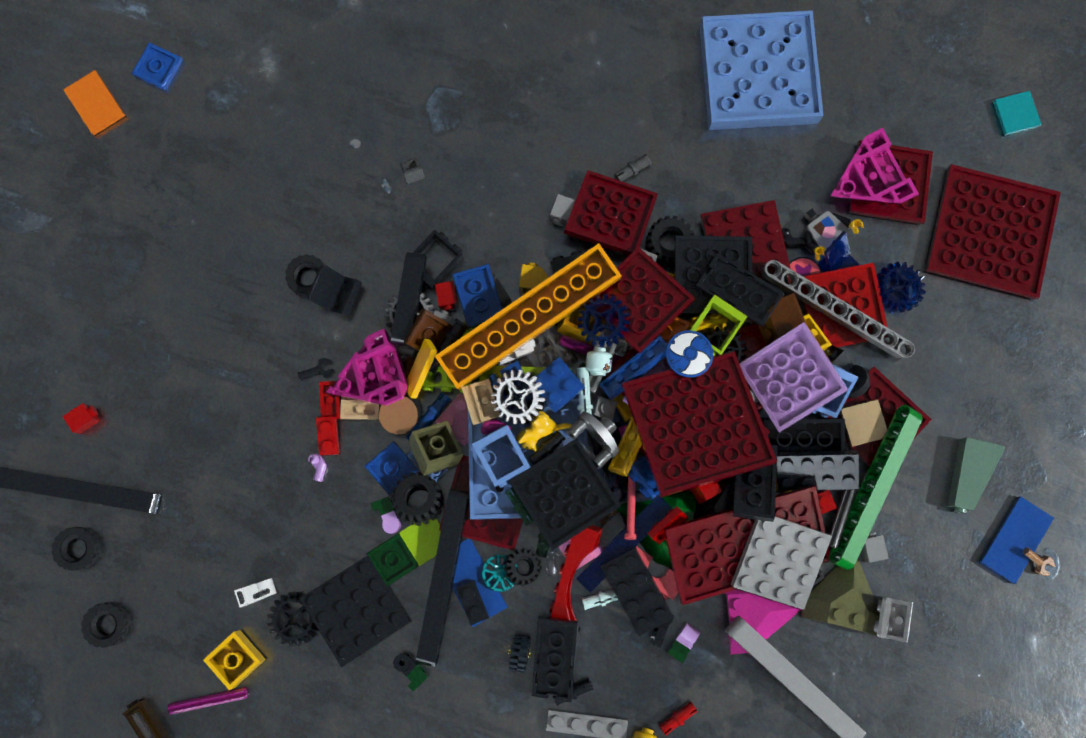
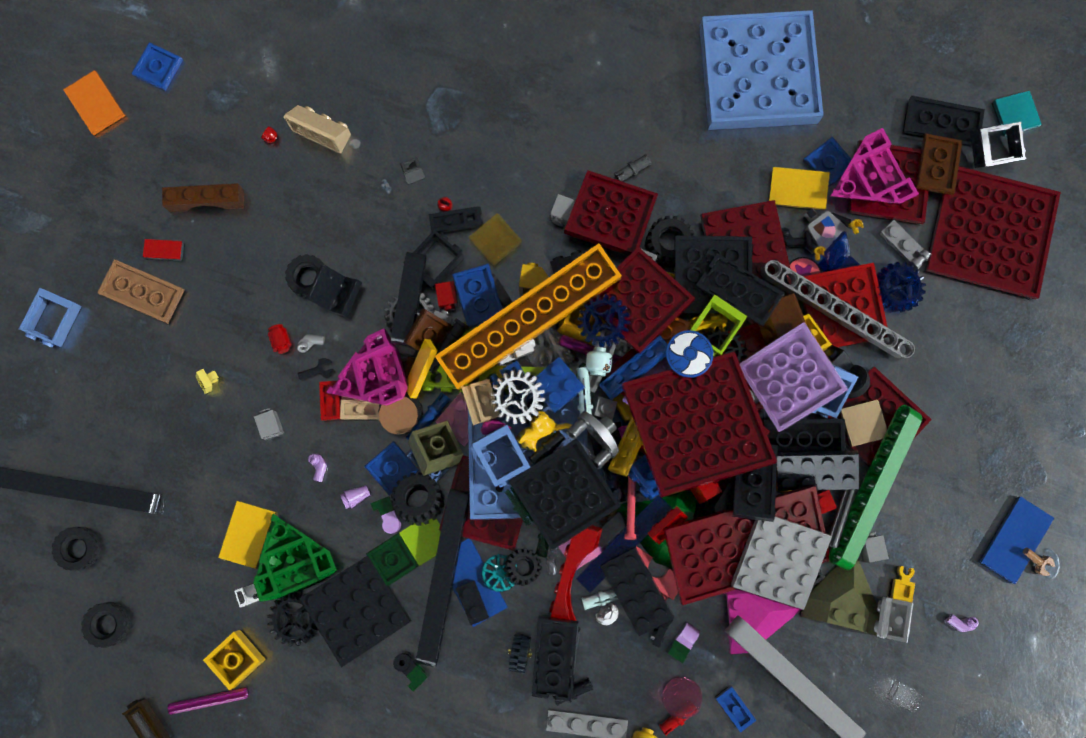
red brick [62,403,100,434] -> none
red plate [316,415,340,455] -> none
sand green slope [947,437,1005,514] -> none
none -> medium blue window [19,288,82,348]
none -> medium nougat plate [97,259,185,324]
none -> red tile [143,239,184,261]
none -> reddish brown arch [162,183,244,212]
none -> light yellow tile [196,369,219,394]
none -> yellow tile [218,501,275,569]
none -> green wedge [253,514,337,602]
none -> light grey brick [254,409,284,440]
none -> red hinge [261,126,278,143]
none -> red brick [268,324,292,354]
none -> tan slope [284,105,351,153]
none -> light grey arm [297,334,325,353]
none -> lavender cone [340,485,370,509]
none -> black plate [429,206,484,233]
none -> red hinge [437,197,453,212]
none -> clear yellow plate [469,213,522,266]
none -> white plate [595,602,618,625]
none -> clear pink tile [662,677,703,719]
none -> blue plate [715,686,756,733]
none -> yellow tile [769,167,830,210]
none -> blue tile [803,137,852,187]
none -> light grey plate [879,220,931,270]
none -> clear brick [886,680,923,713]
none -> yellow plate [890,566,915,602]
none -> black plate [904,96,985,146]
none -> reddish brown tile [915,133,962,195]
none -> lavender arm [946,614,979,632]
none -> black window [970,122,1026,168]

